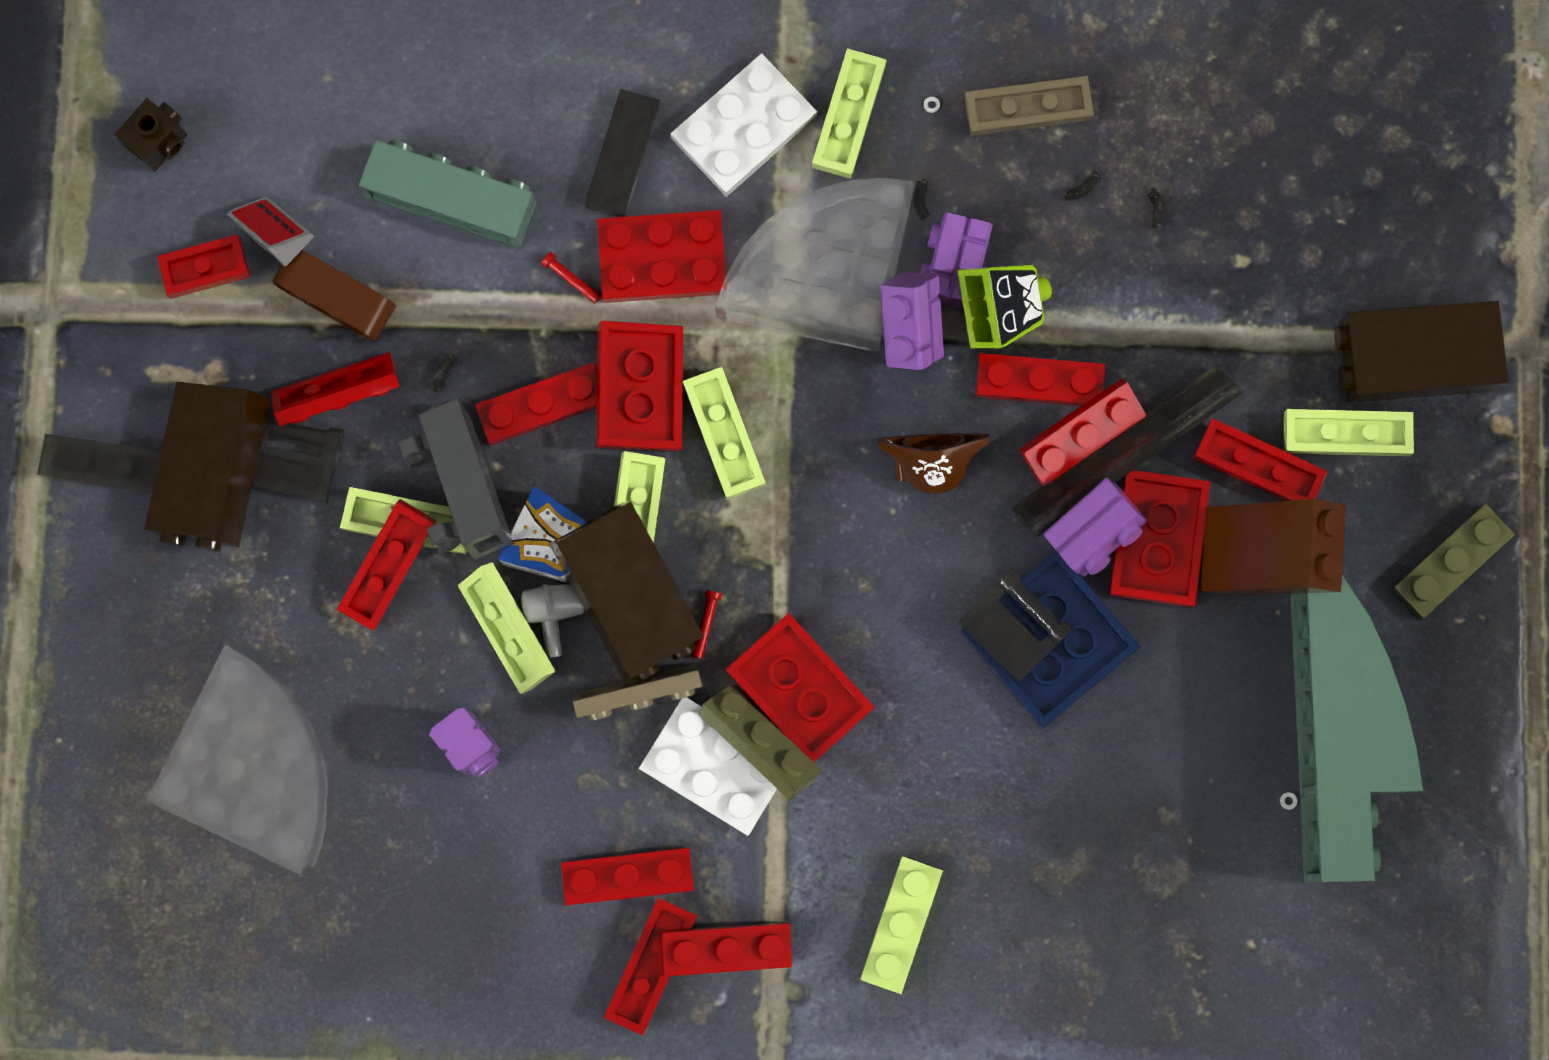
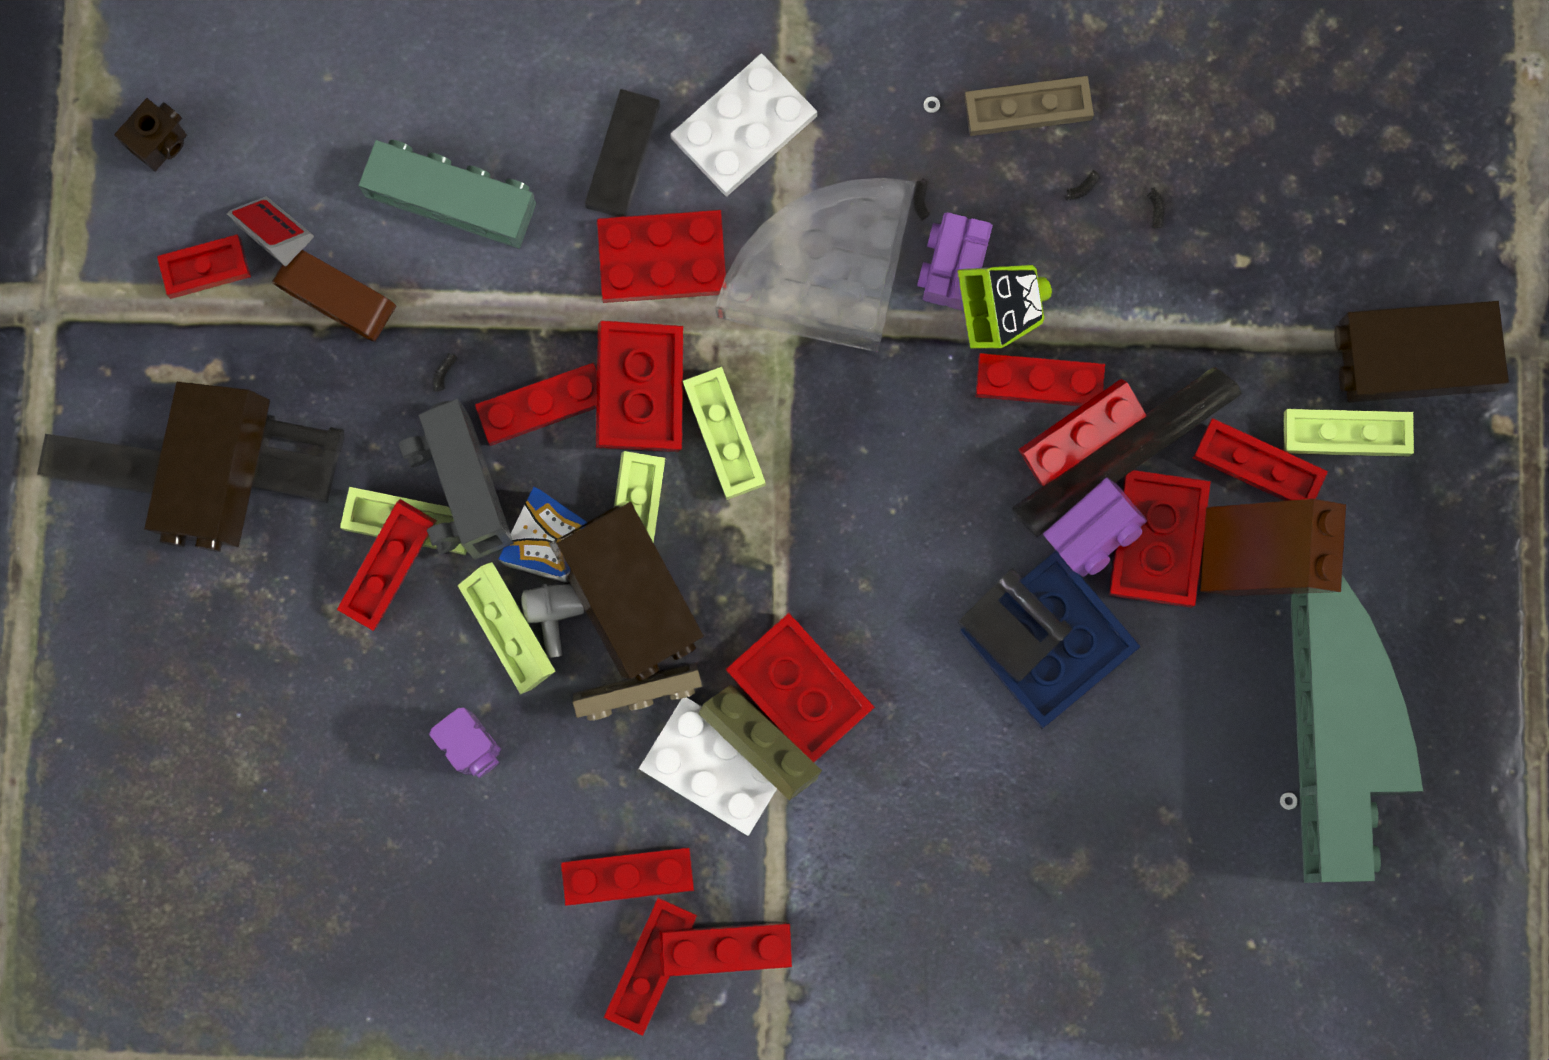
clear brick [146,644,328,876] -> none
red plate [271,352,400,427] -> none
red piece [541,252,601,304] -> none
red piece [692,590,722,659] -> none
yellowish green plate [812,48,887,179] -> none
yellowish green plate [860,856,943,994] -> none
reddish brown hat [878,433,990,494] -> none
medium lavender brick [880,272,944,370] -> none
olive plate [1391,504,1515,620] -> none

